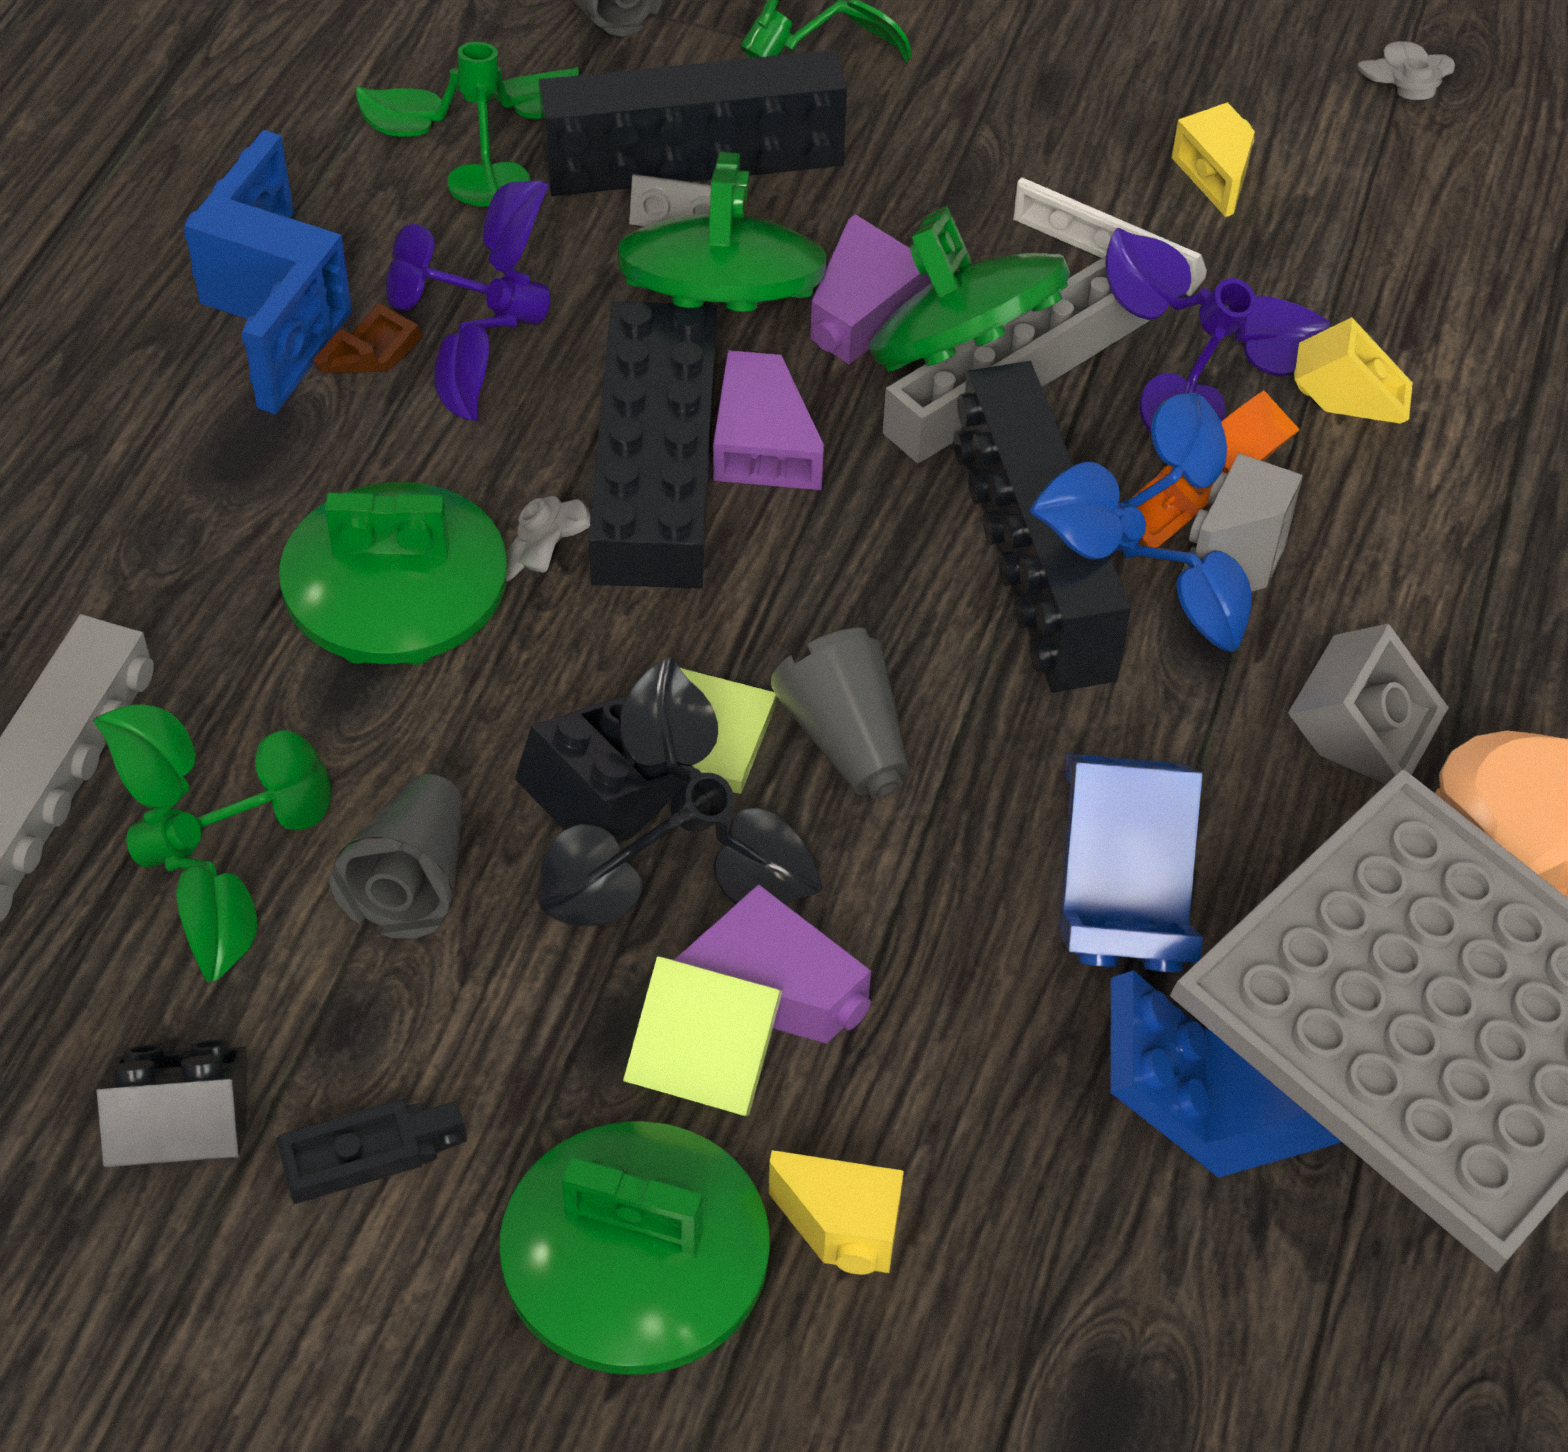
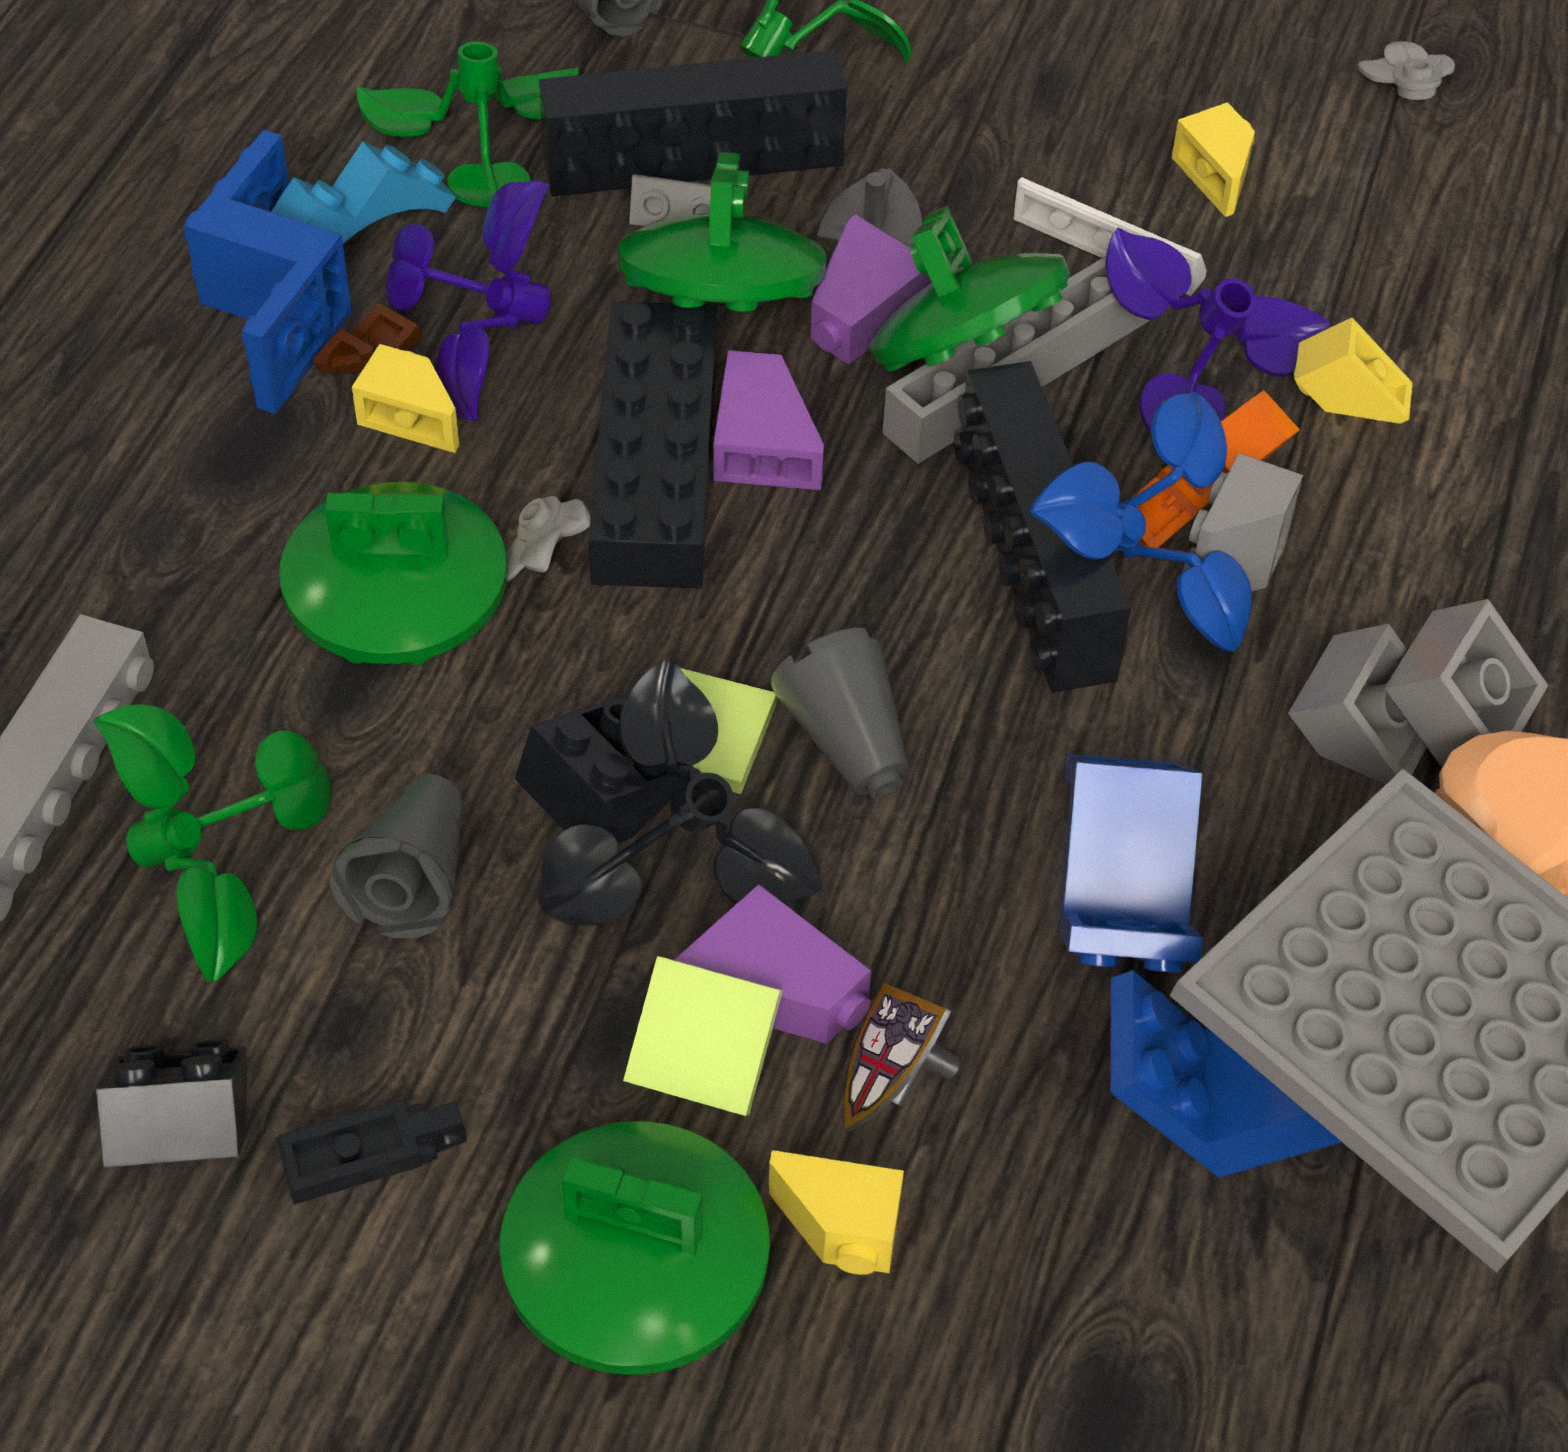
none -> dark azure arch [271,141,456,244]
none -> light yellow slope [352,344,459,453]
none -> flat silver shield [817,169,922,248]
none -> shield [844,983,960,1132]
none -> light grey brick [1384,599,1548,767]

